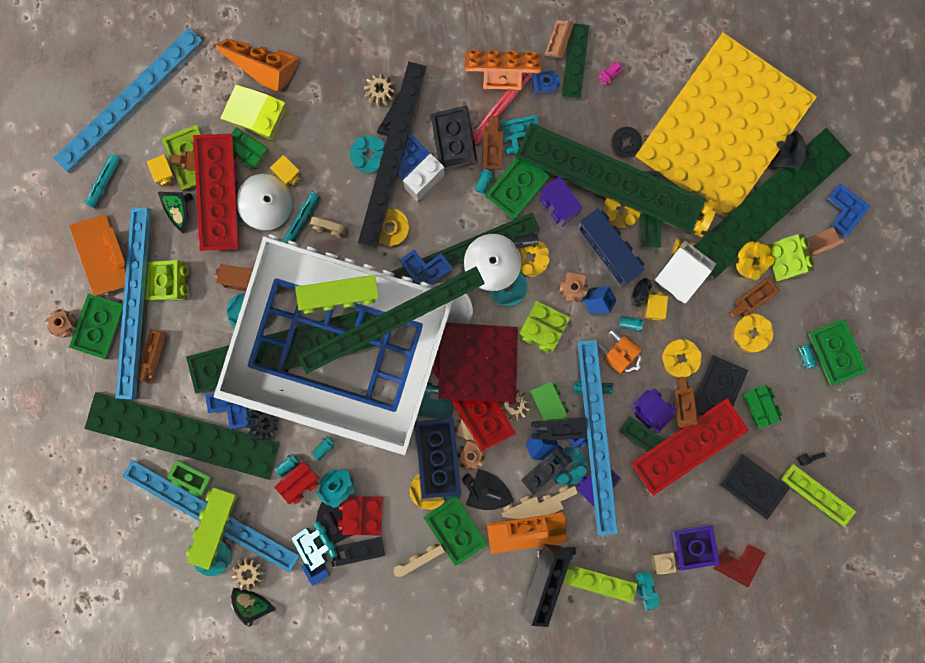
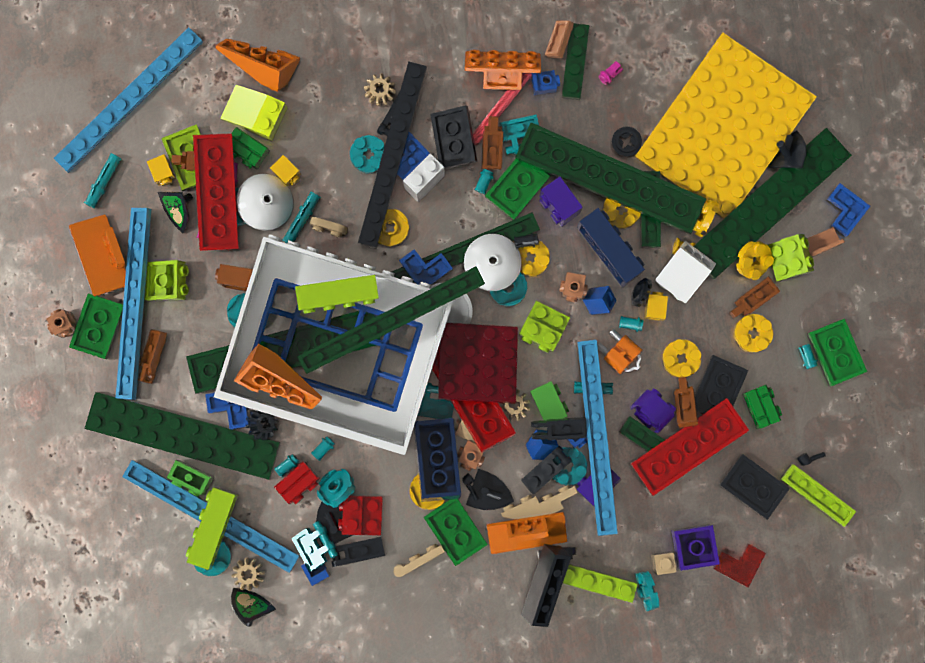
none -> orange wedge [234,344,322,409]

